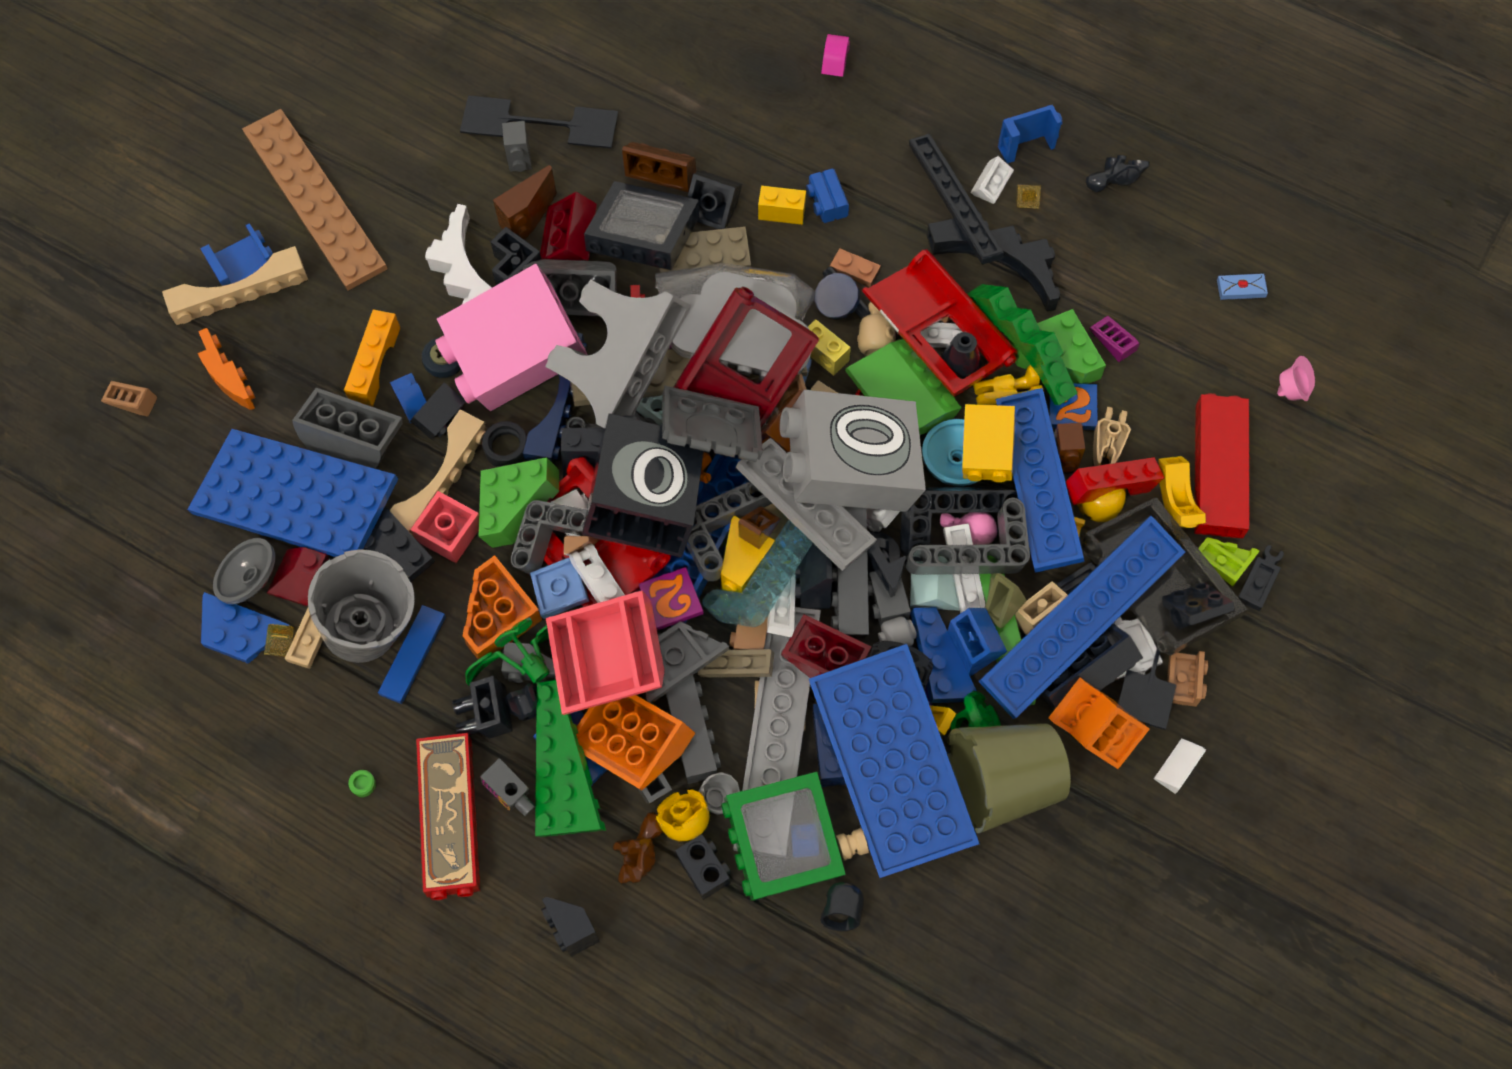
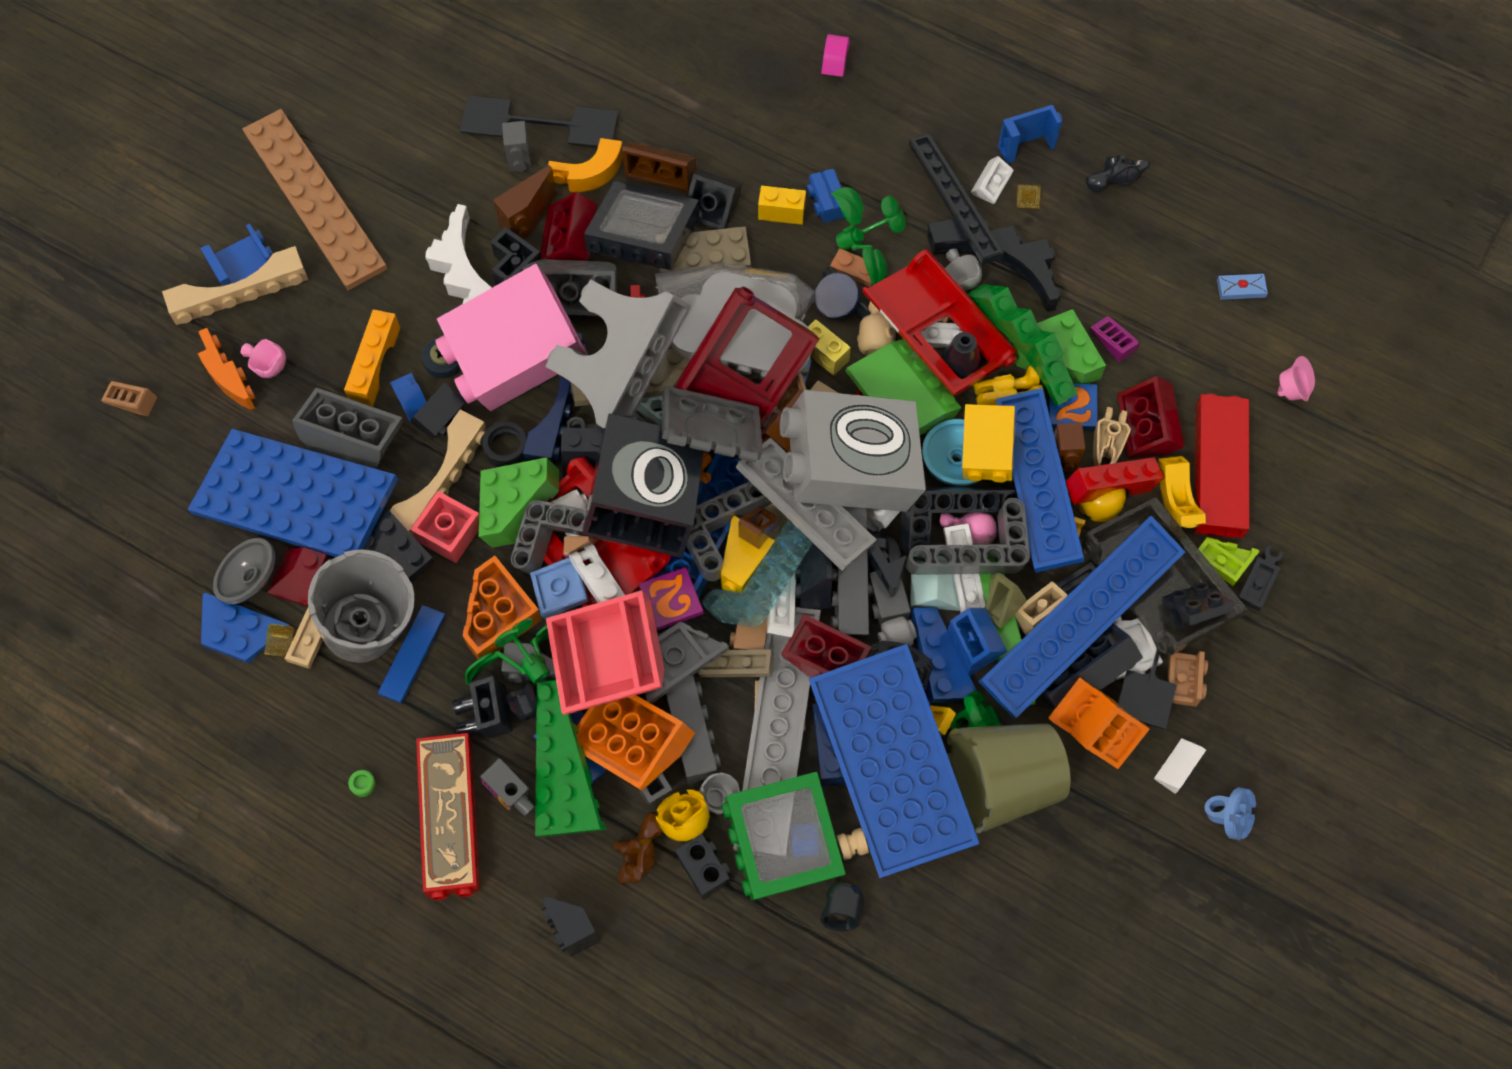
none -> bright pink hair [240,339,286,378]
none -> light orange arch [548,138,623,192]
none -> green plant [831,187,906,285]
none -> light grey hair [945,249,982,291]
none -> dark red slope [1117,376,1184,458]
none -> medium blue tile [1204,787,1256,840]

